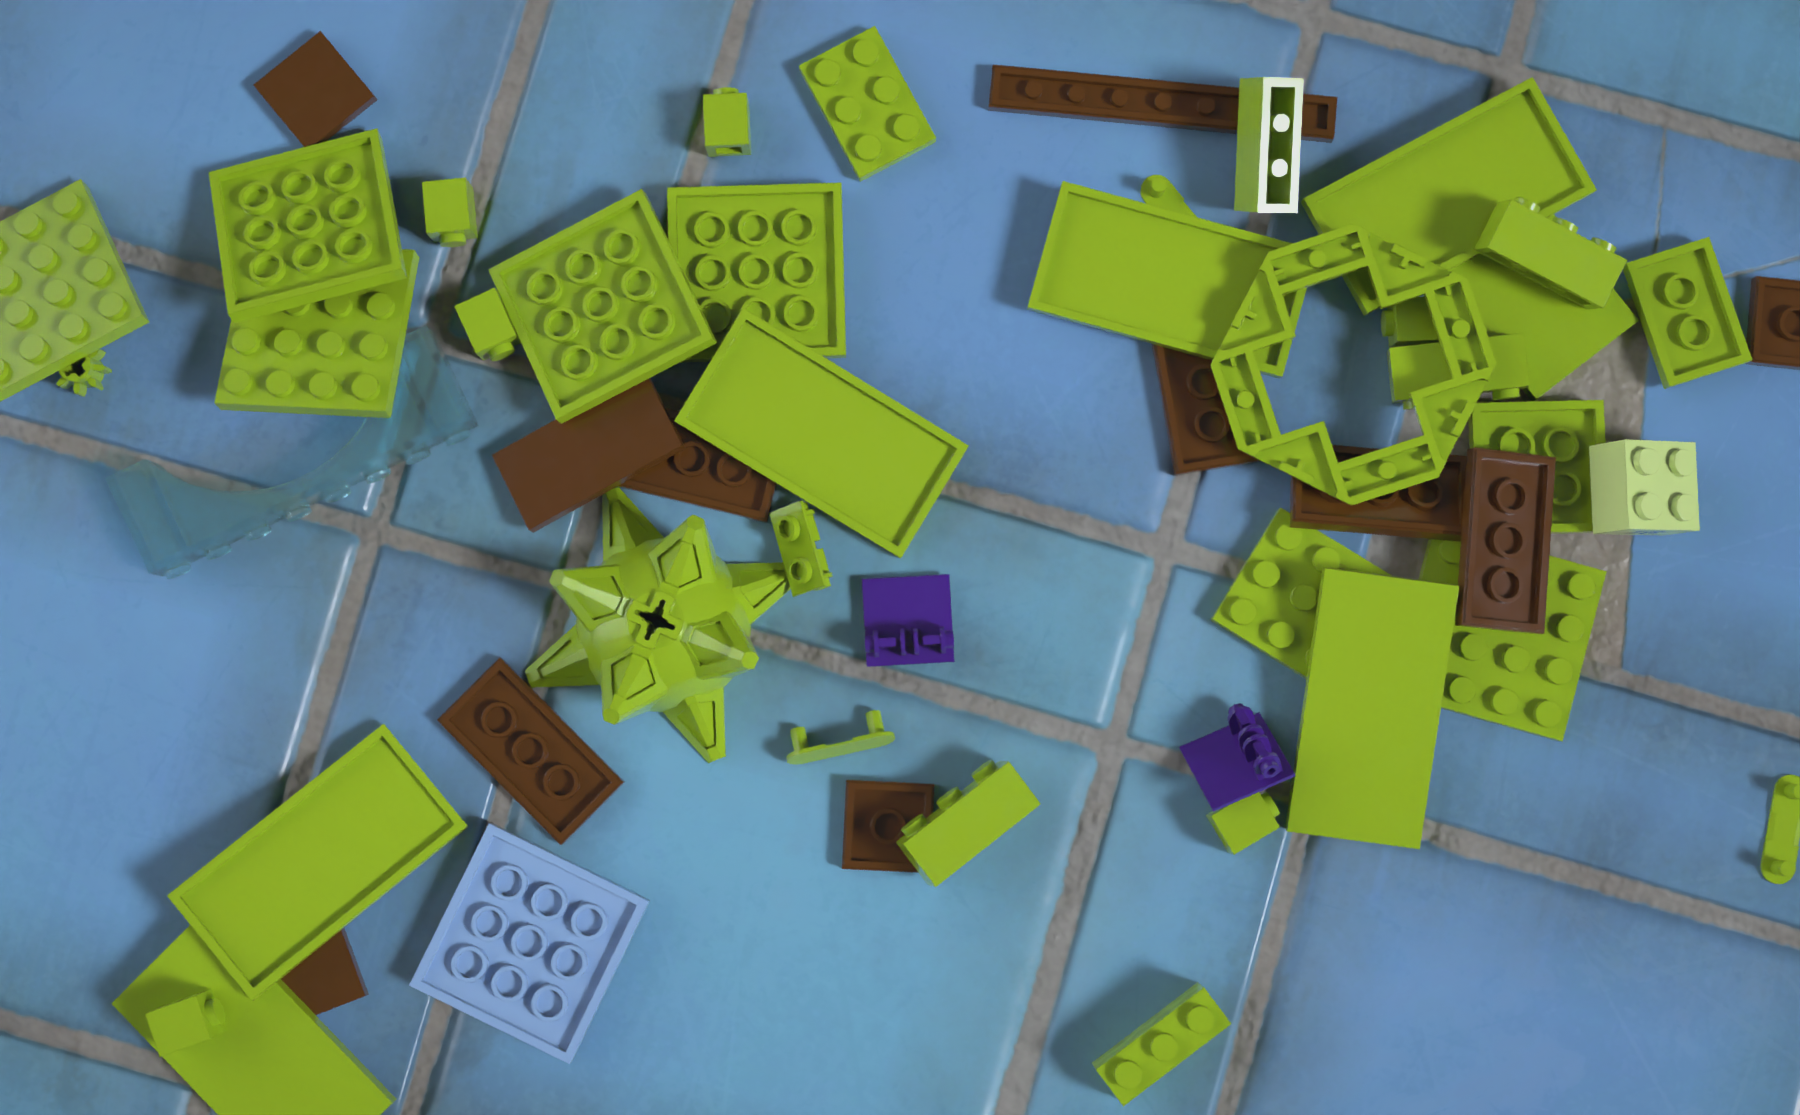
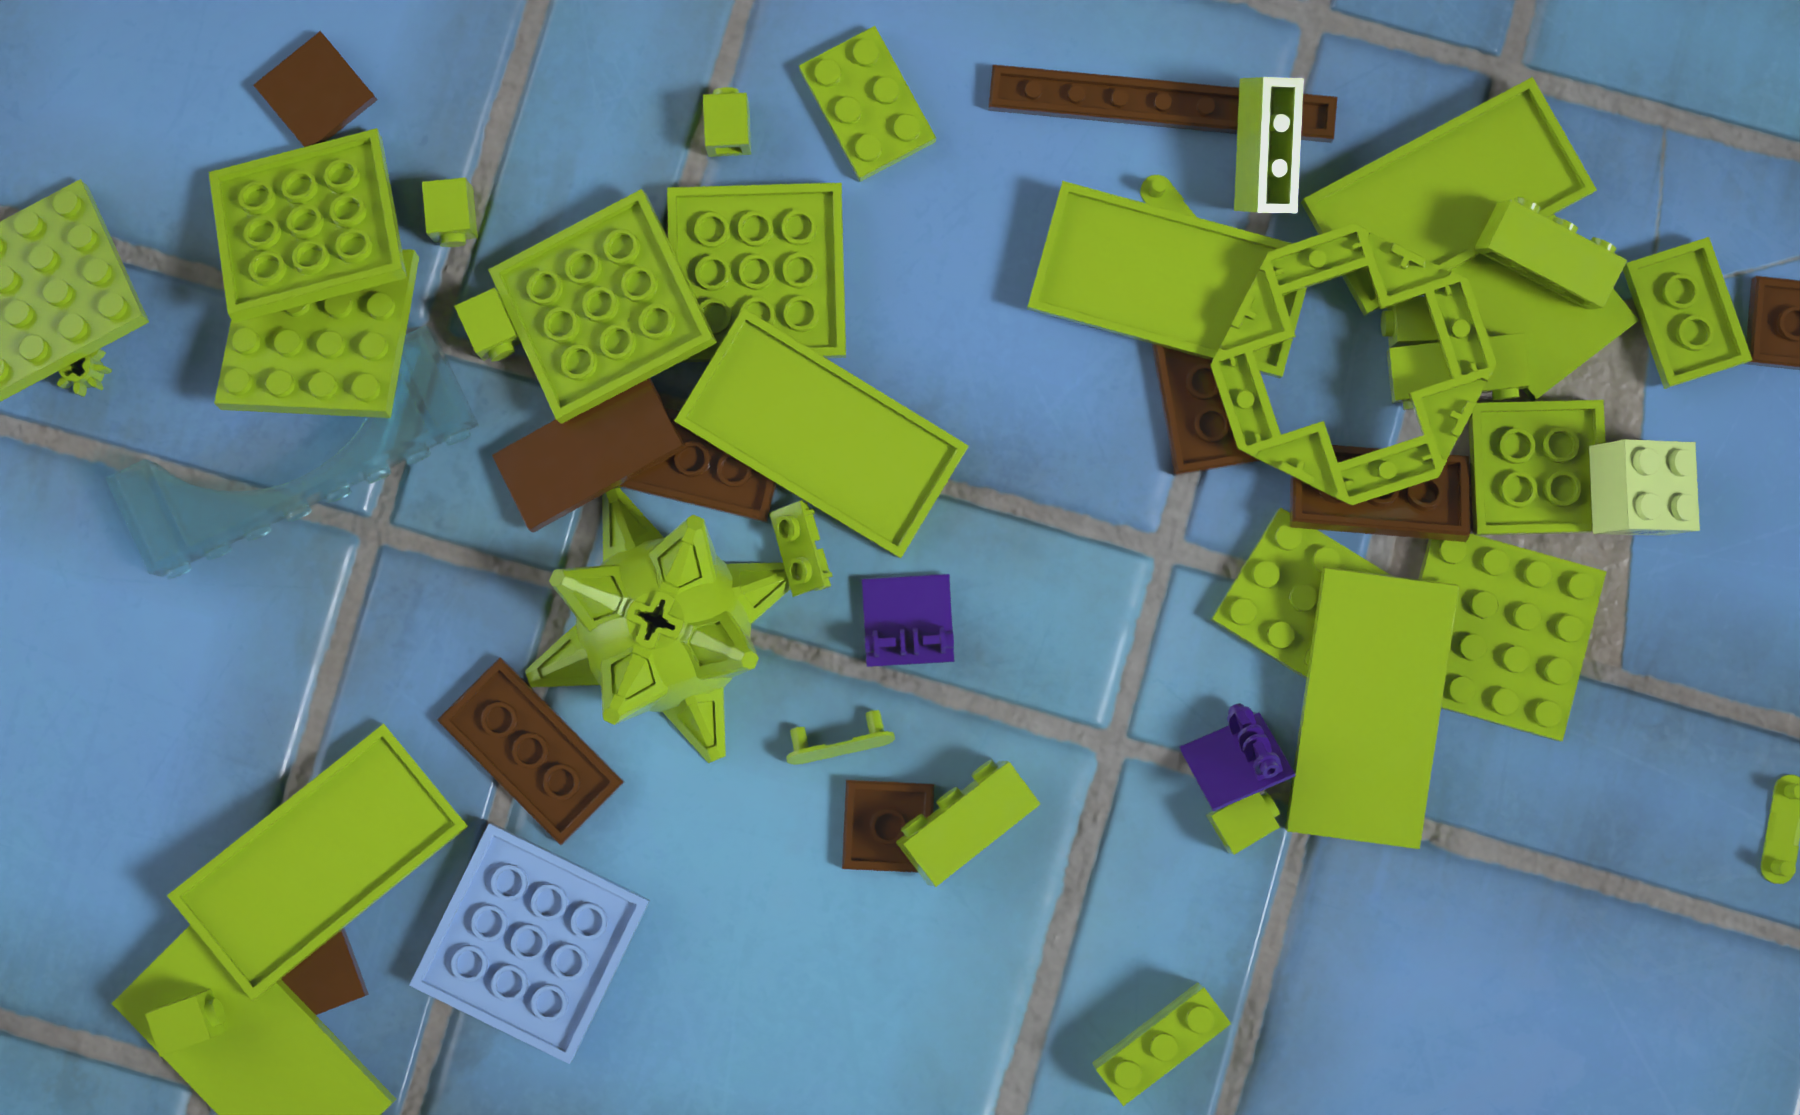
reddish brown tile [1455,447,1556,634] -> none

